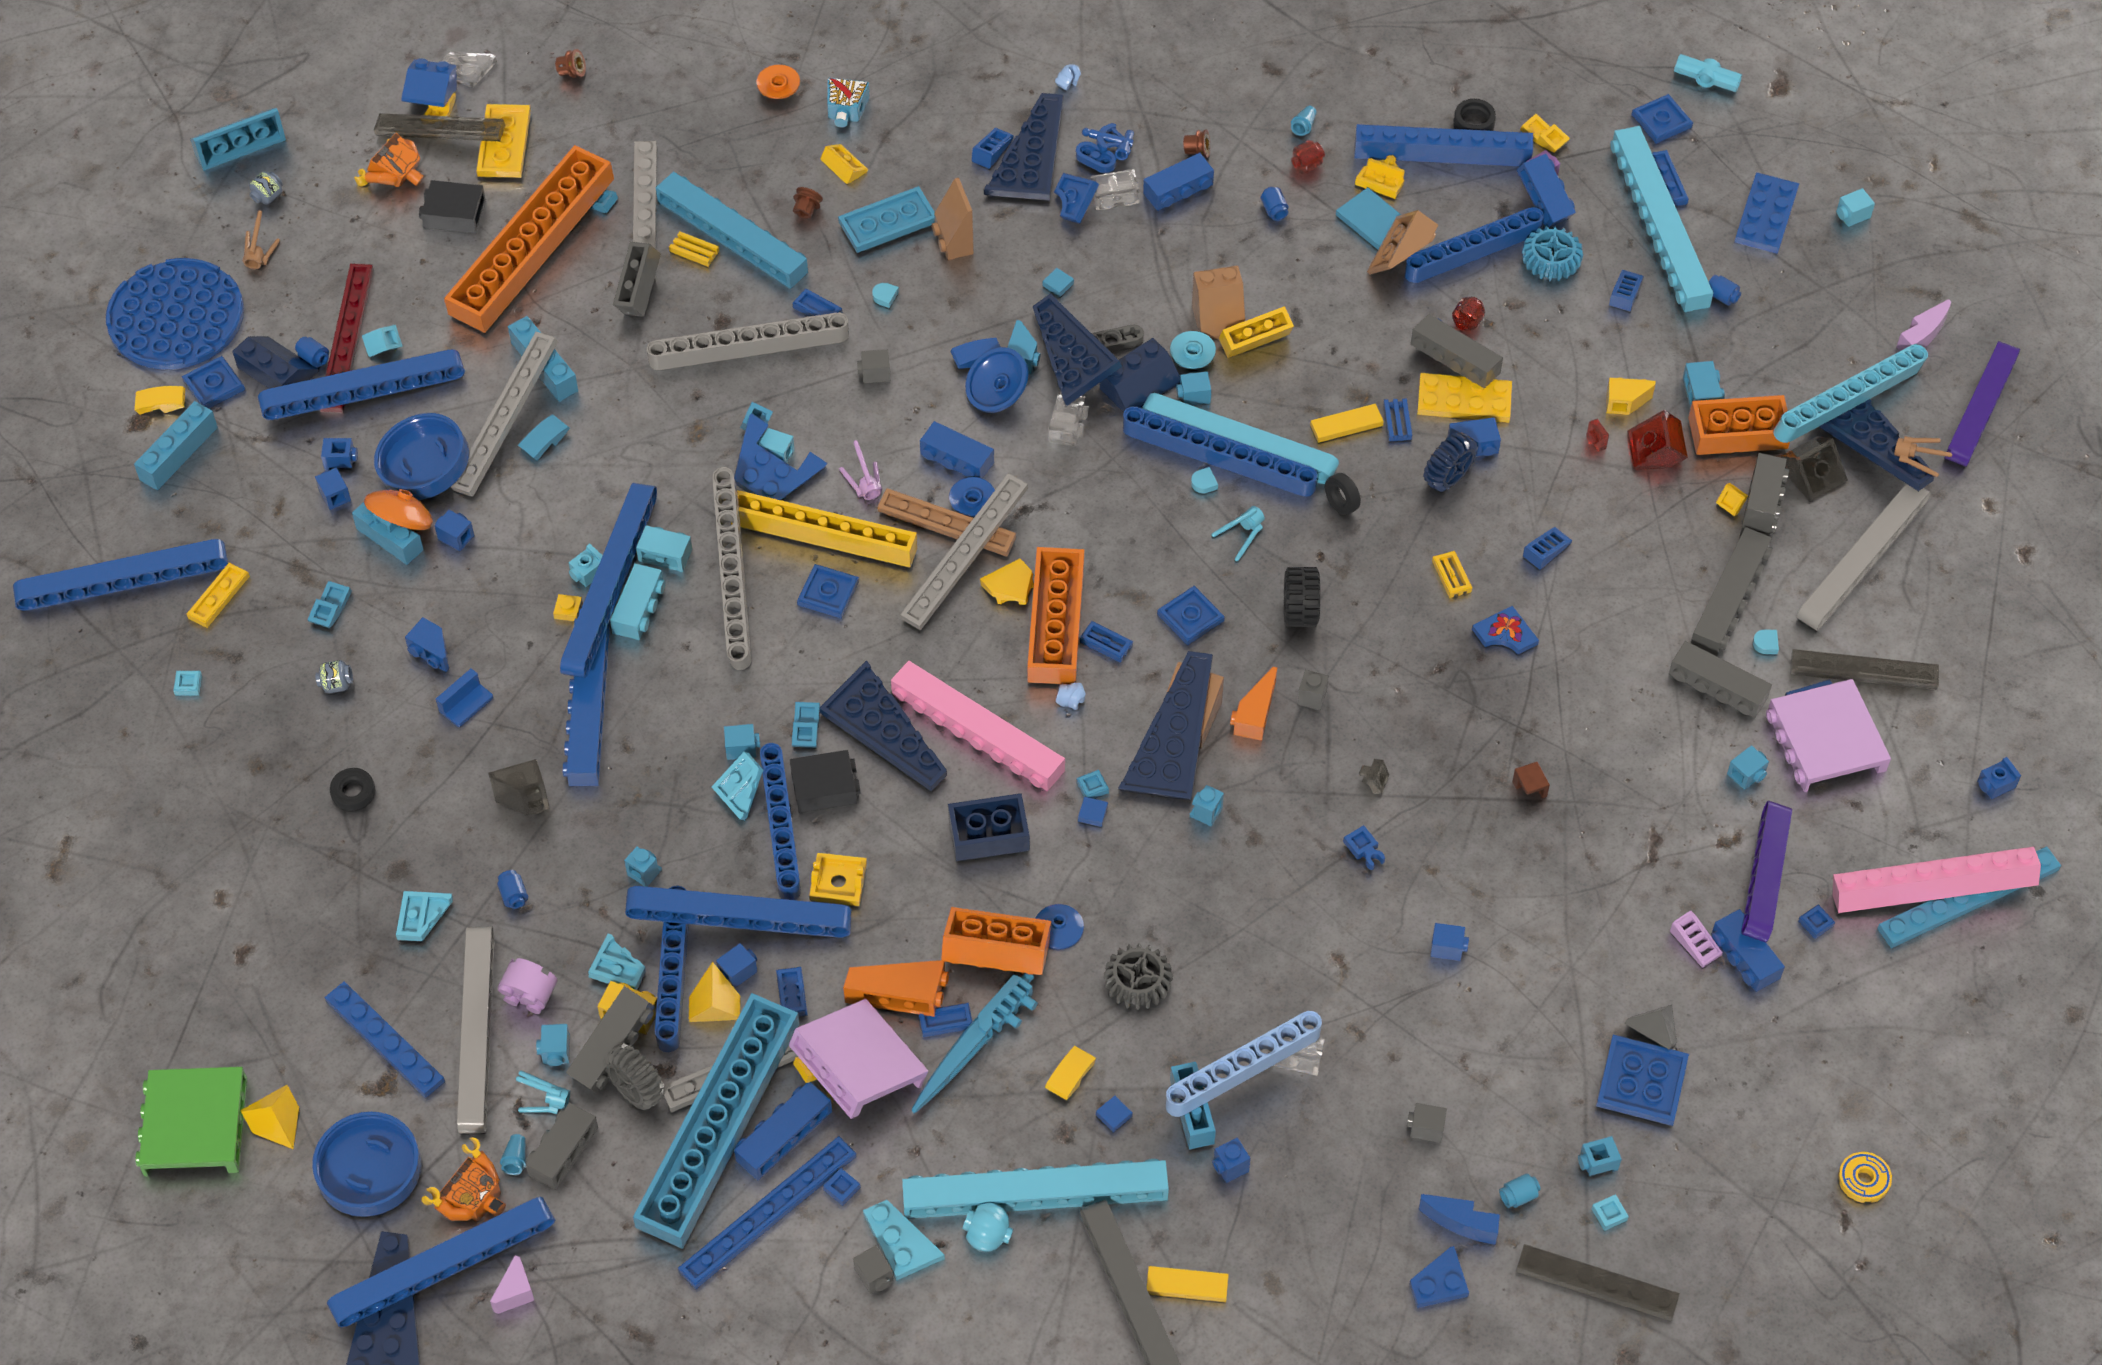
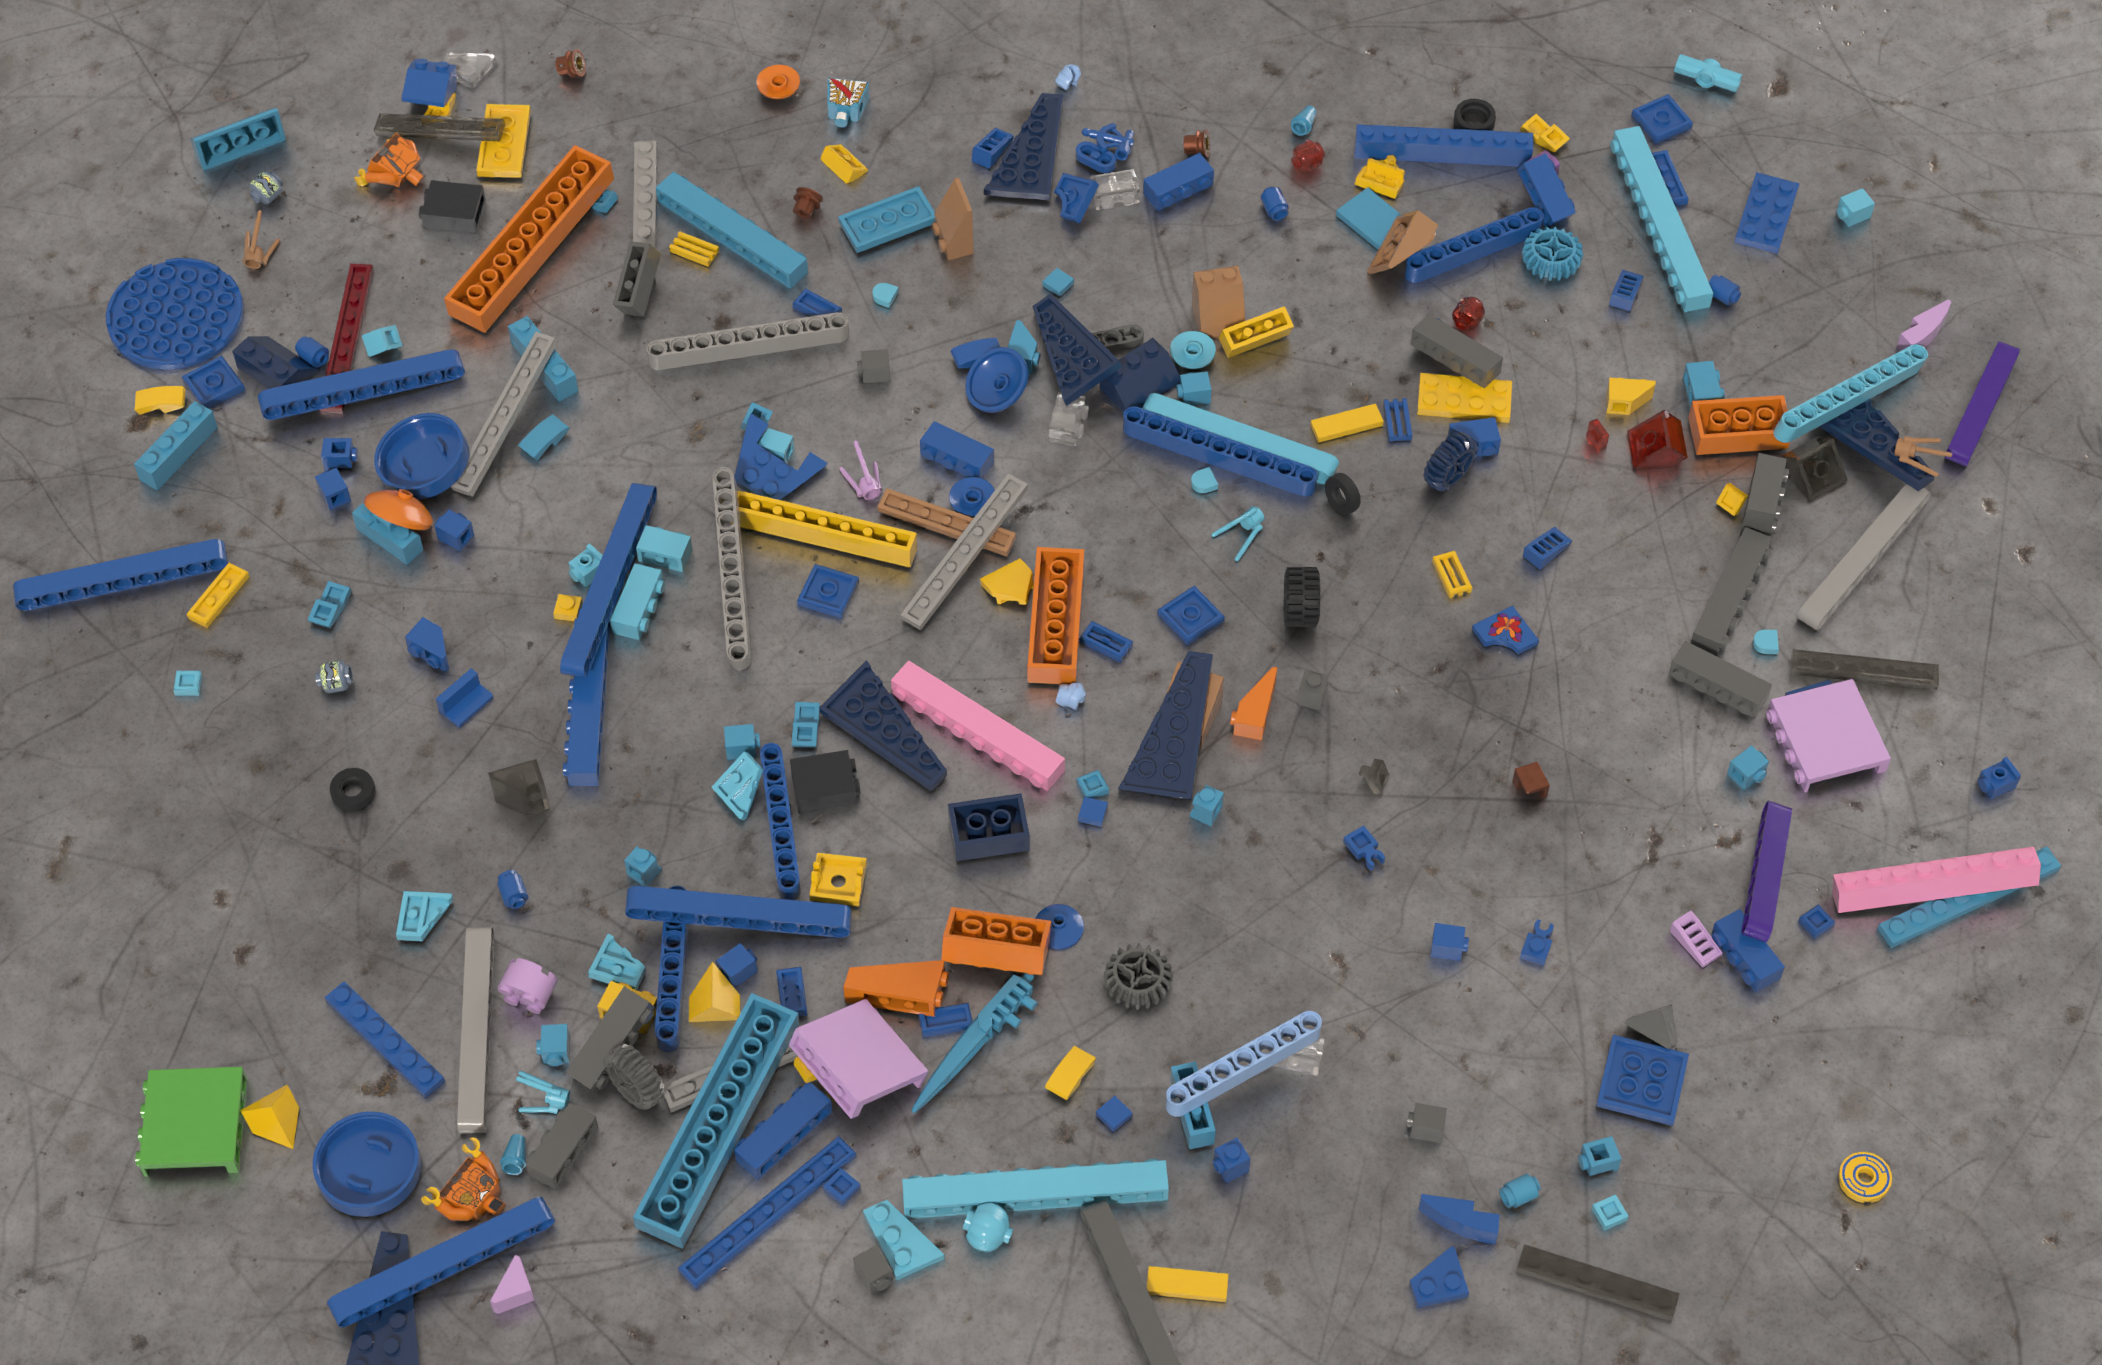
none -> blue plate [1520,919,1554,966]

